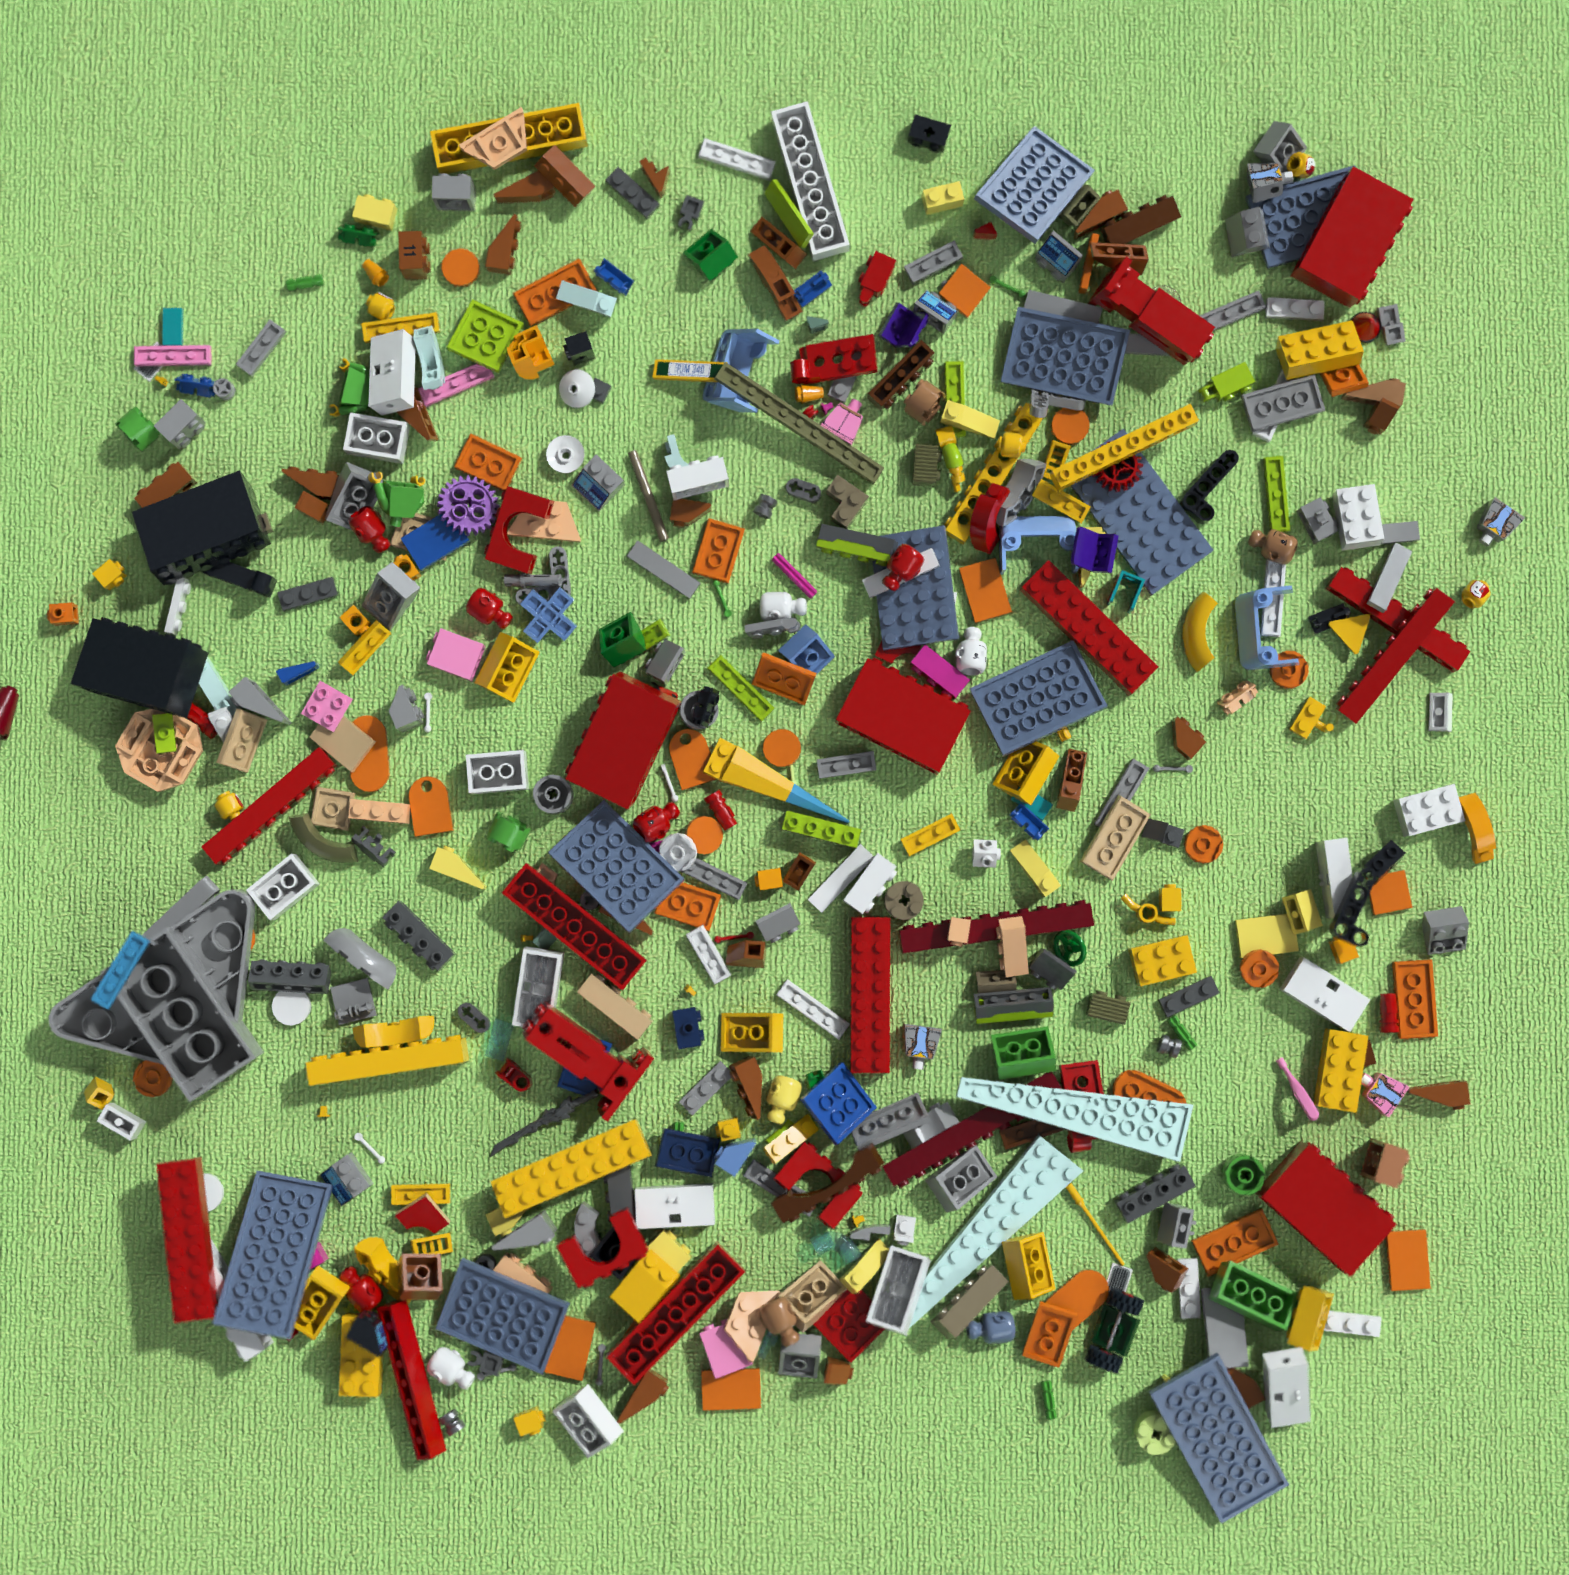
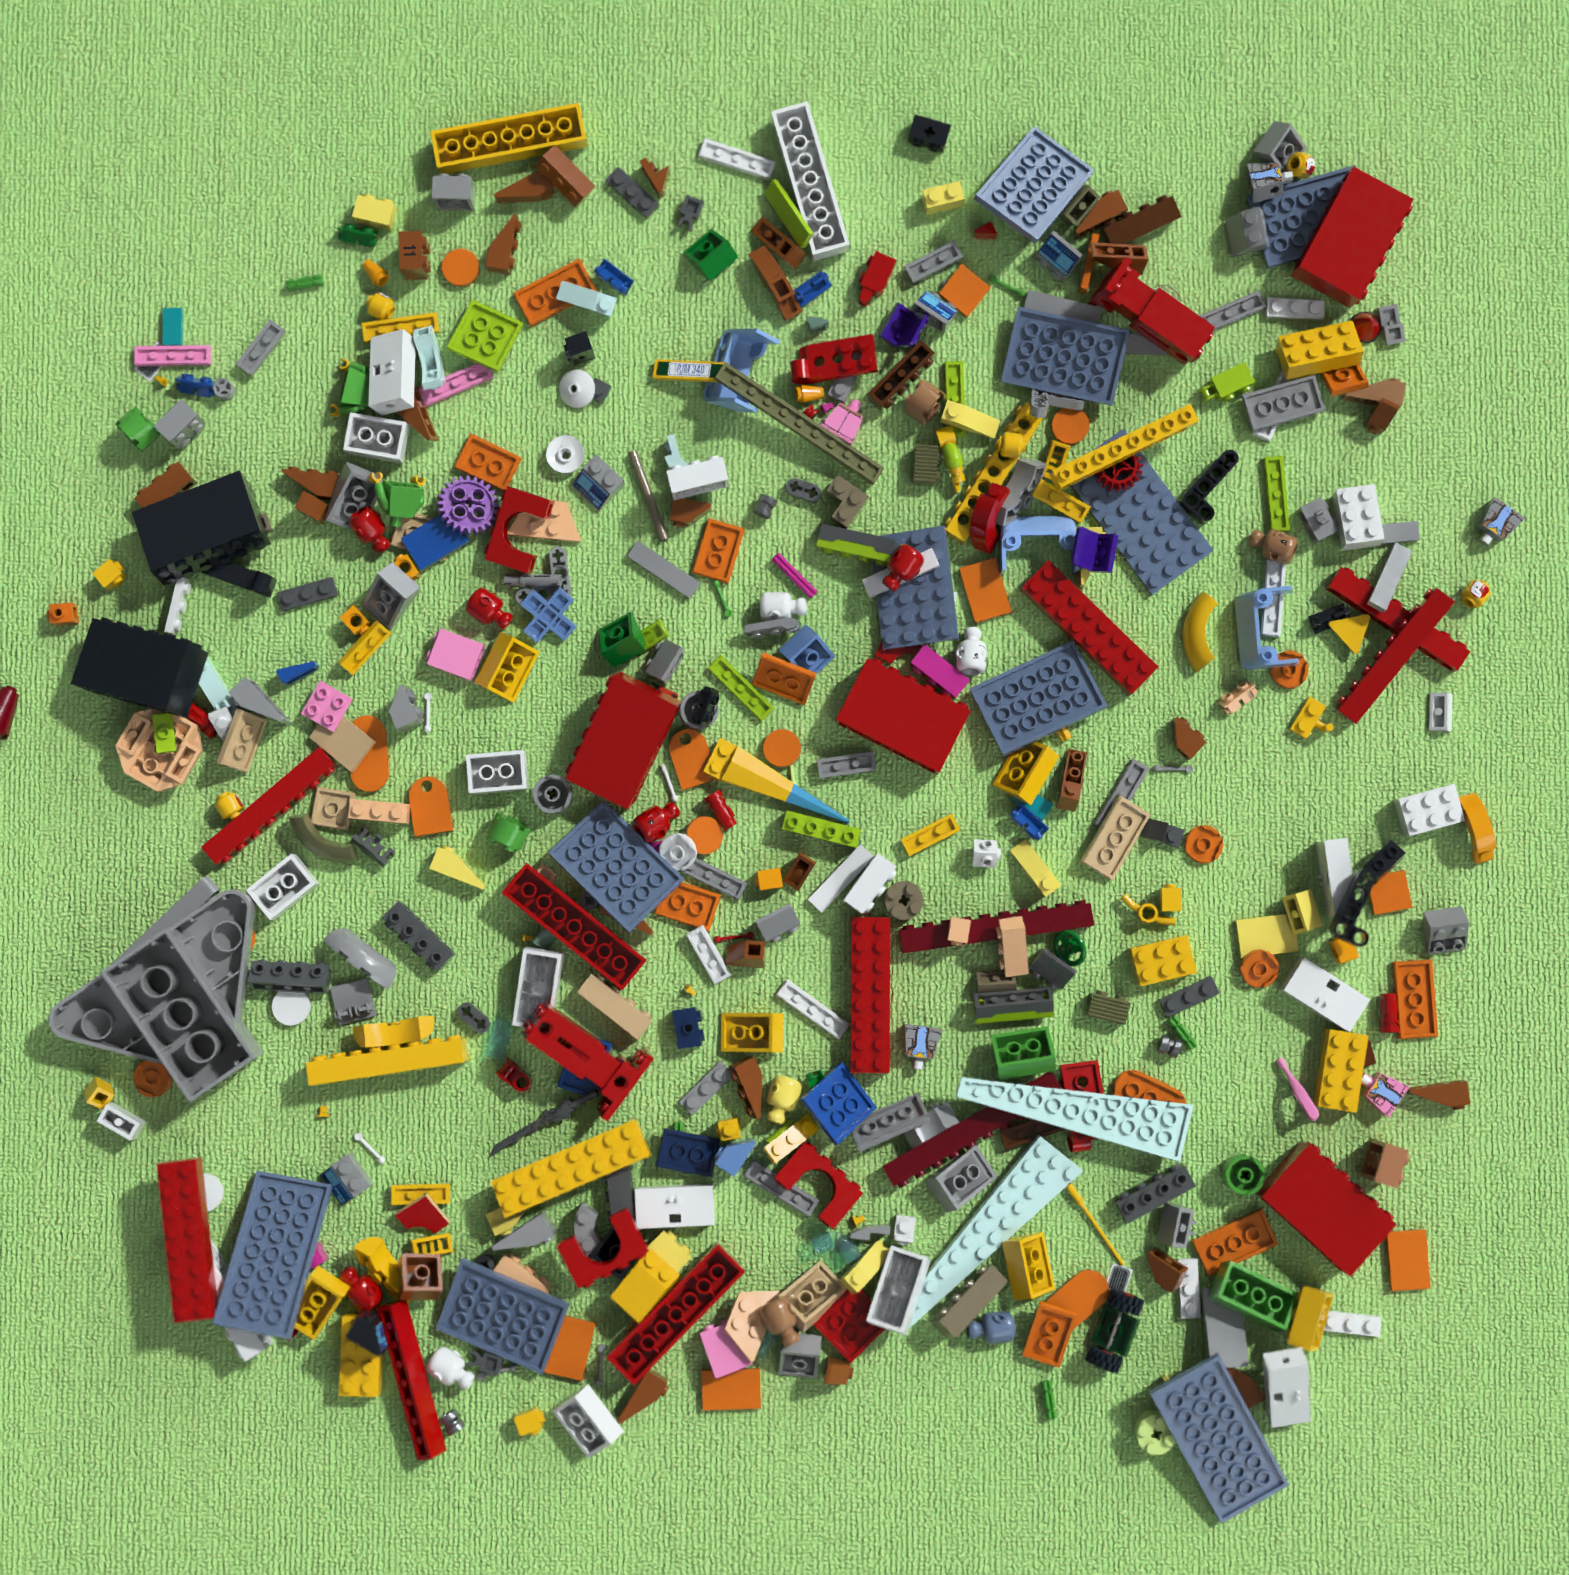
dark azure plate [91,931,150,1009] -> none
light nougat wing [459,107,527,170] -> none
light orange brick [507,325,555,380] -> none
reddish brown arch [771,1143,884,1223] -> none
teal piece [1107,570,1145,613] -> none

